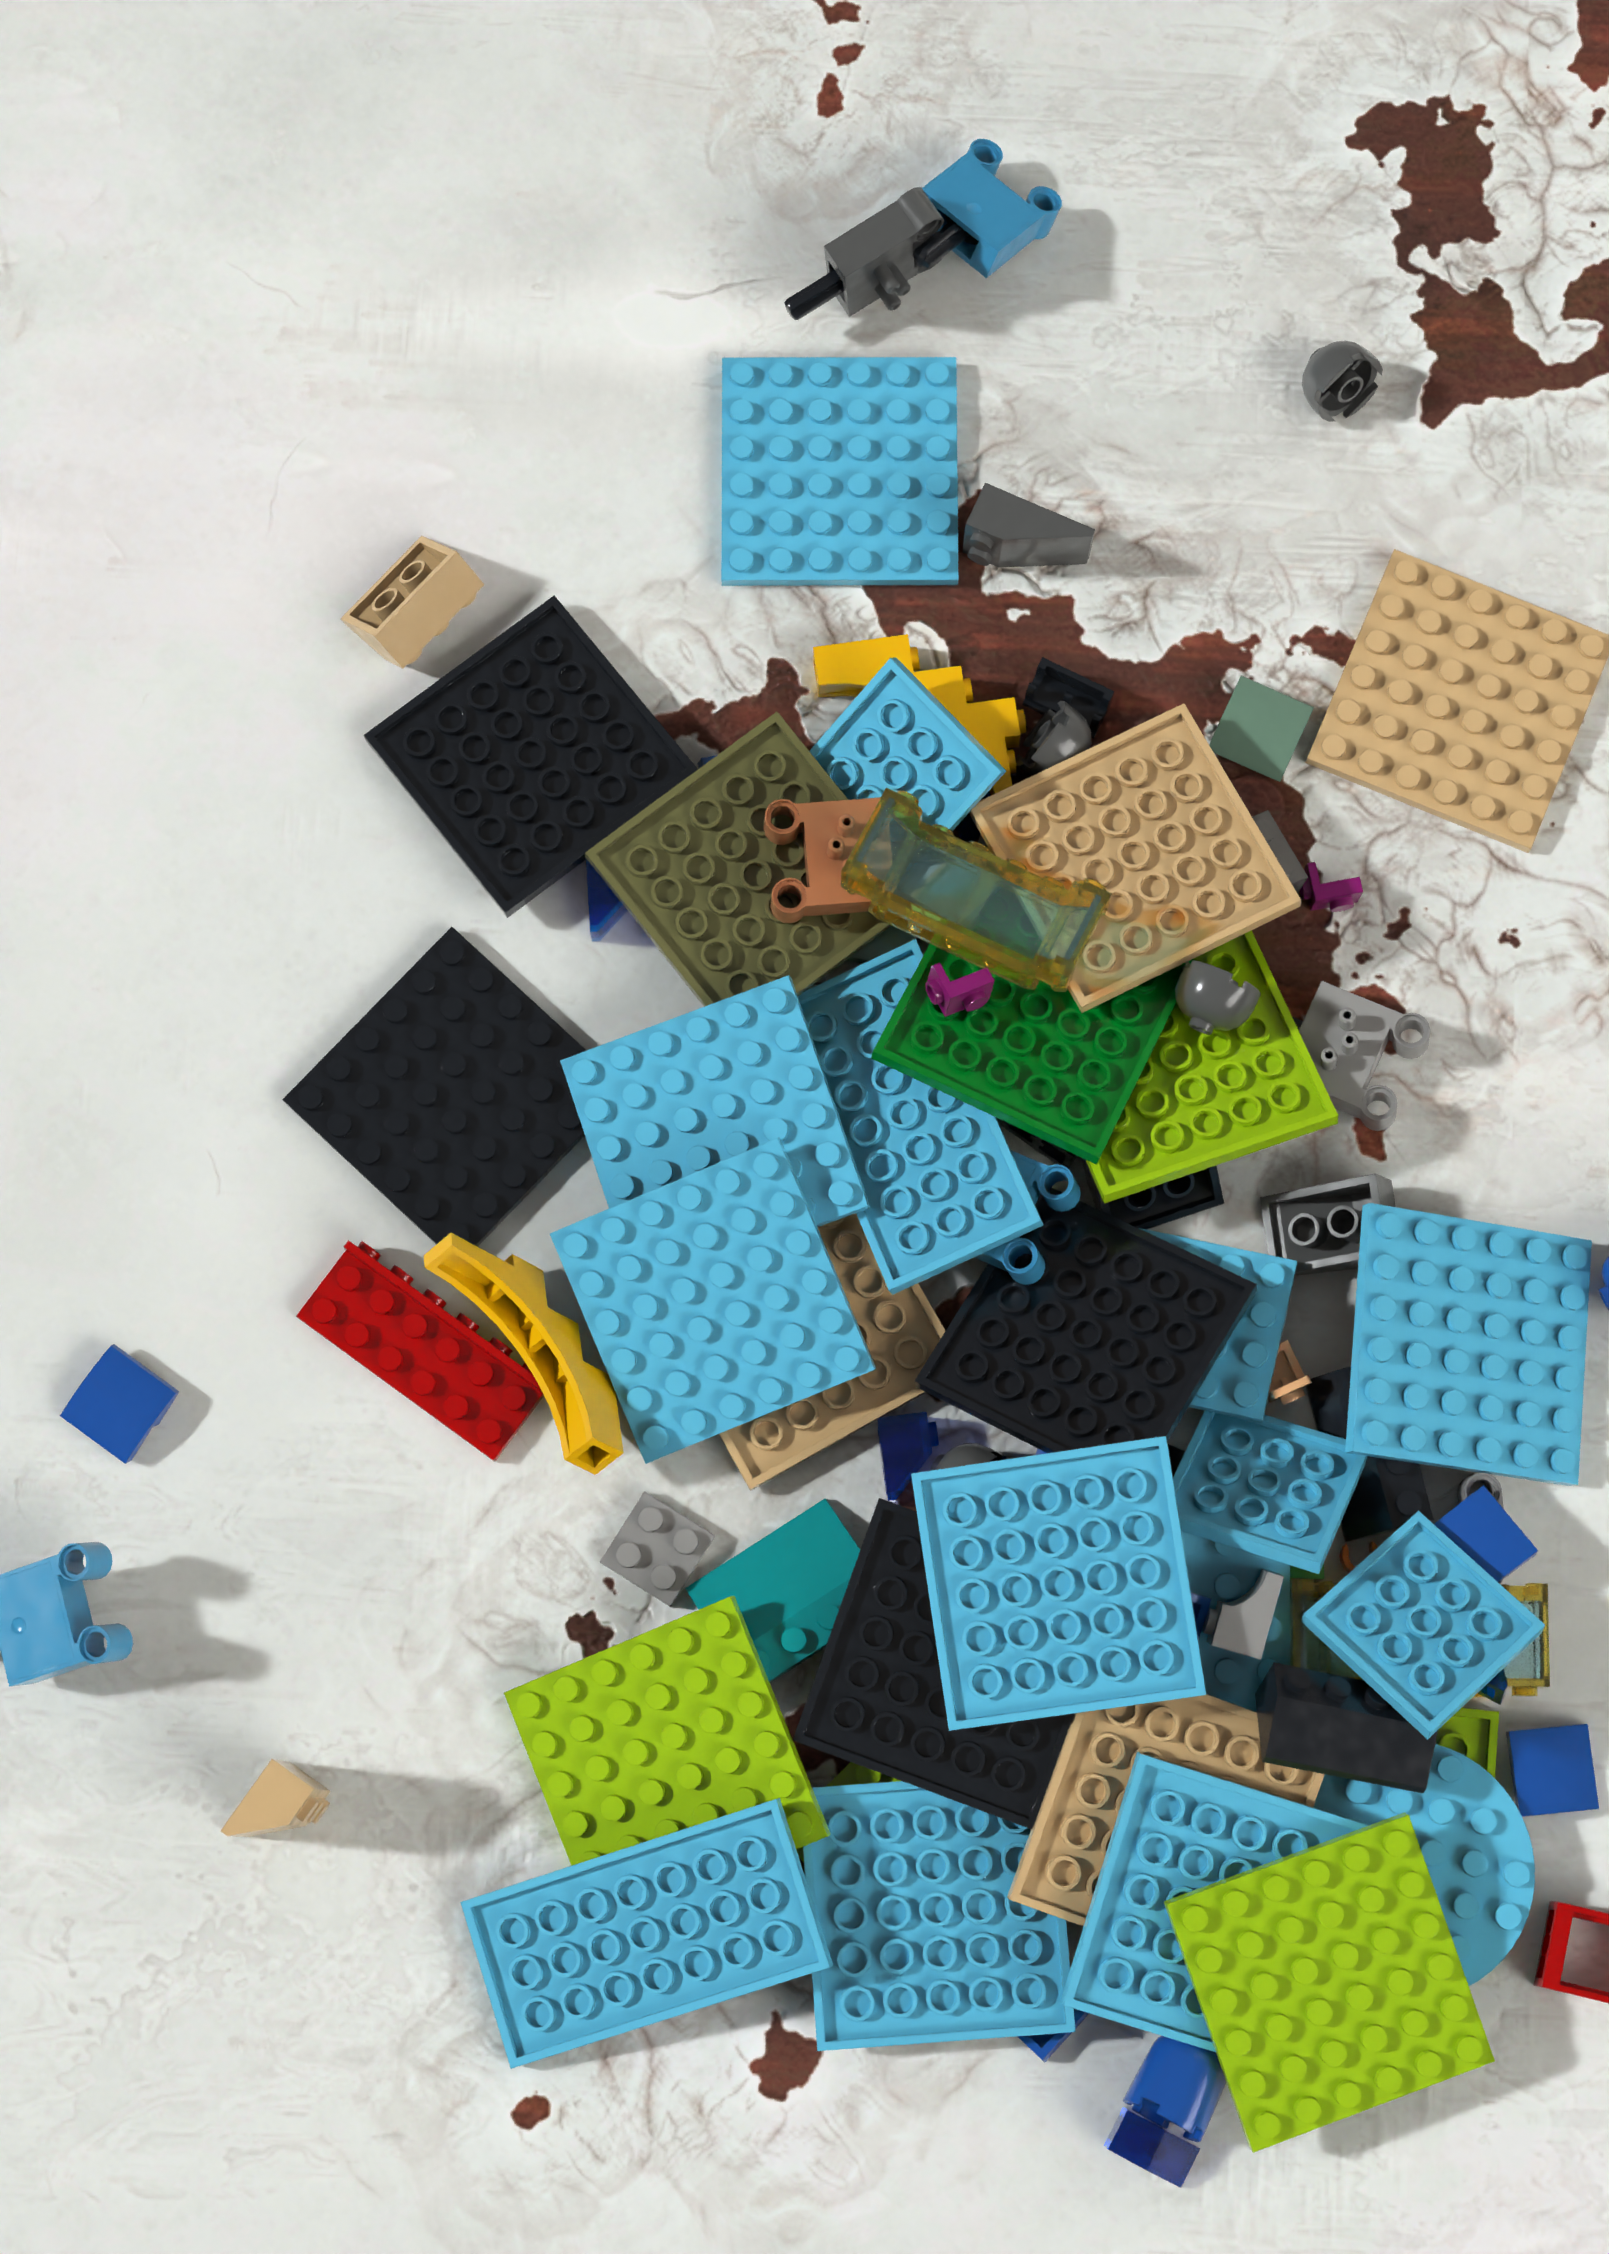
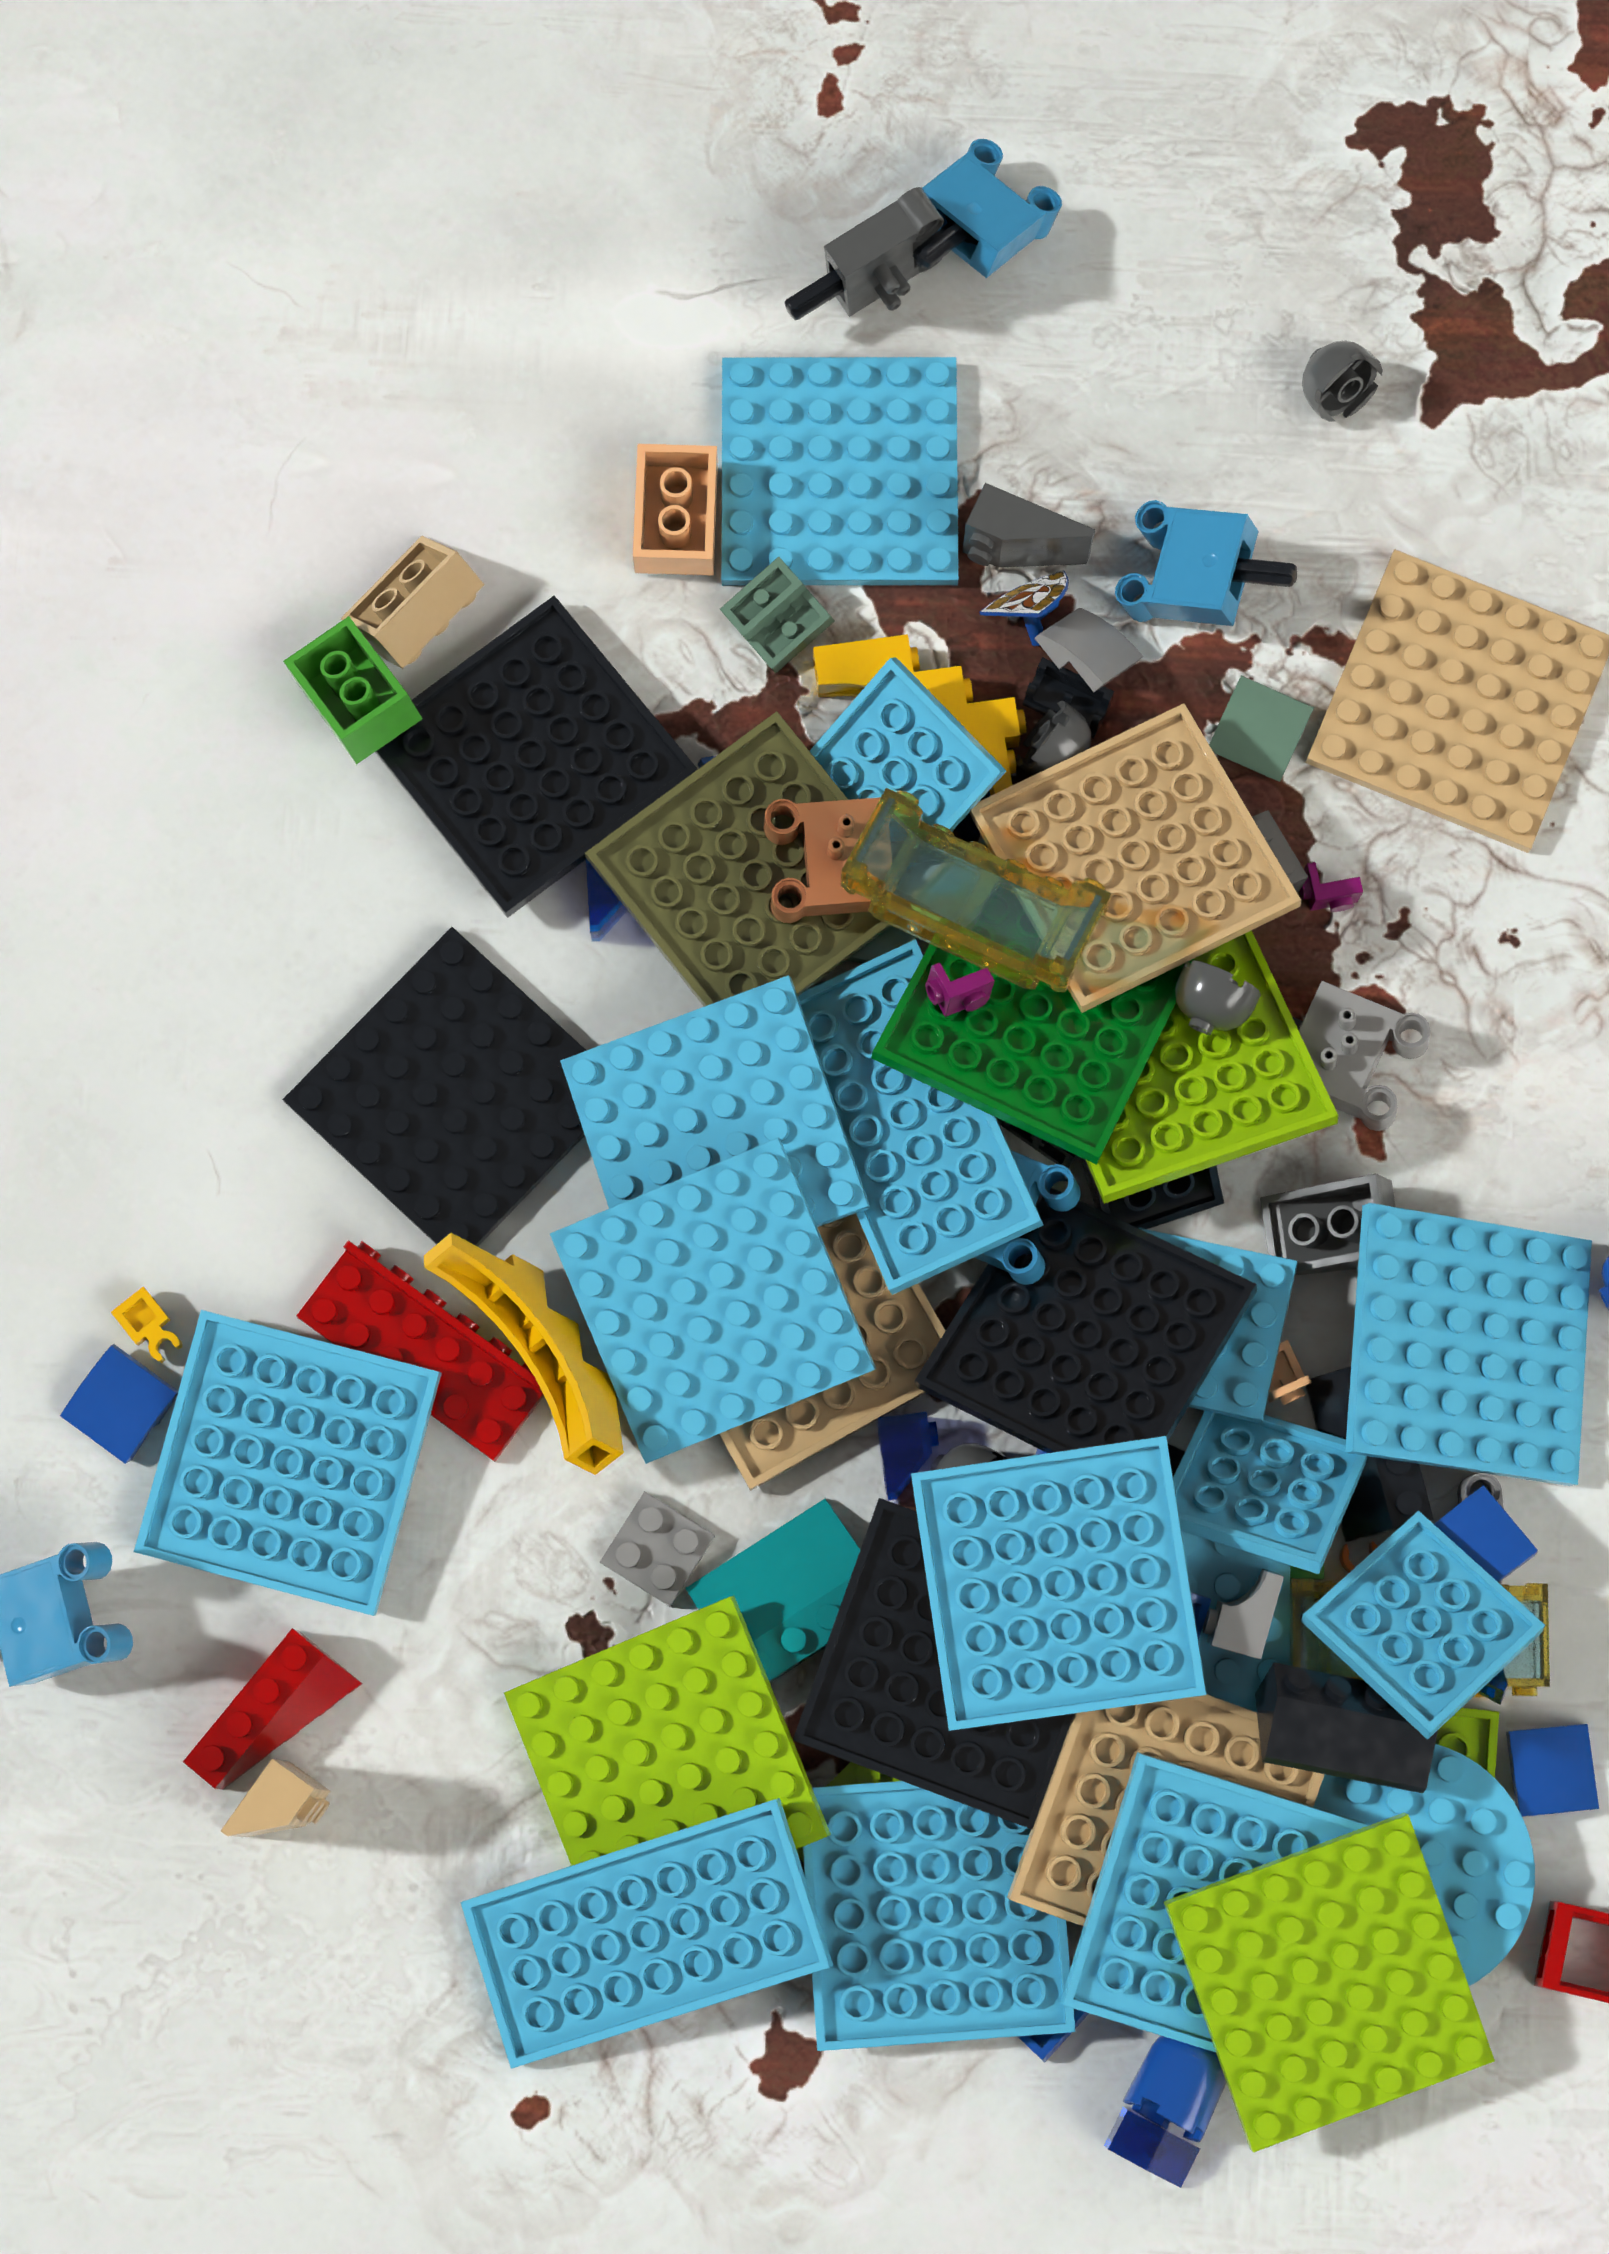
none -> yellow plate [111,1287,183,1363]
none -> medium azure plate [134,1310,442,1616]
none -> red wedge [183,1628,363,1790]
none -> bright green brick [283,616,422,764]
none -> light nougat brick [633,444,718,575]
none -> sand green slope [720,557,835,674]
none -> shield [979,570,1069,646]
none -> light grey slope [1035,608,1143,692]
none -> dark azure piece [1115,500,1297,626]

